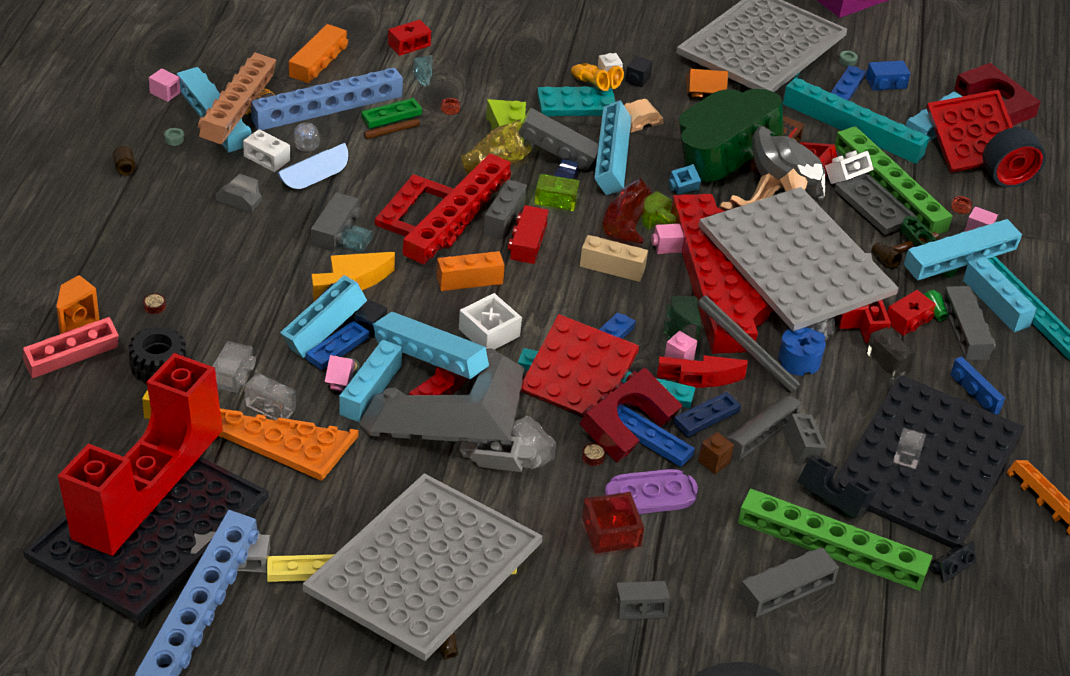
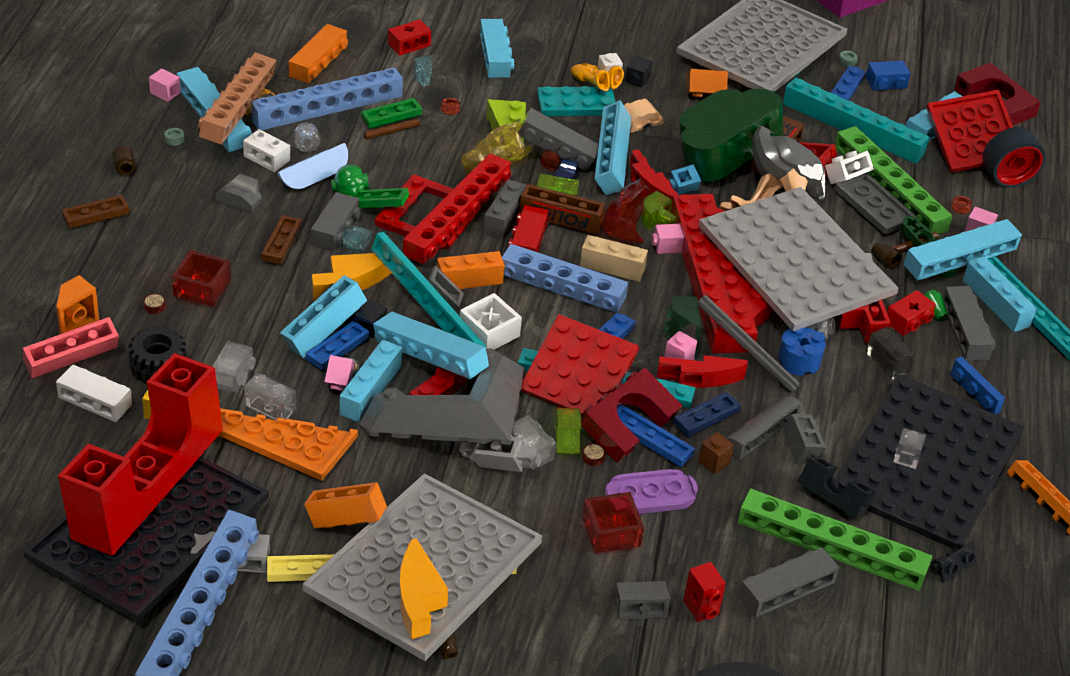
none -> white brick [56,365,132,422]
none -> reddish brown plate [62,195,130,228]
none -> clear red piece [172,250,231,307]
none -> reddish brown plate [261,215,302,265]
none -> orange brick [304,482,387,528]
none -> green plant [331,164,369,197]
none -> green plate [349,188,410,209]
none -> teal plate [371,232,486,347]
none -> light orange slope [399,538,448,640]
none -> dark grey slope [428,266,464,309]
none -> medium azure brick [480,19,514,78]
none -> medium blue brick [502,244,628,313]
none -> reddish brown brick [520,184,605,235]
none -> clear red tile [539,150,560,170]
none -> clear neon green brick [554,408,581,454]
none -> red slope [630,149,678,212]
none -> red brick [683,562,726,622]

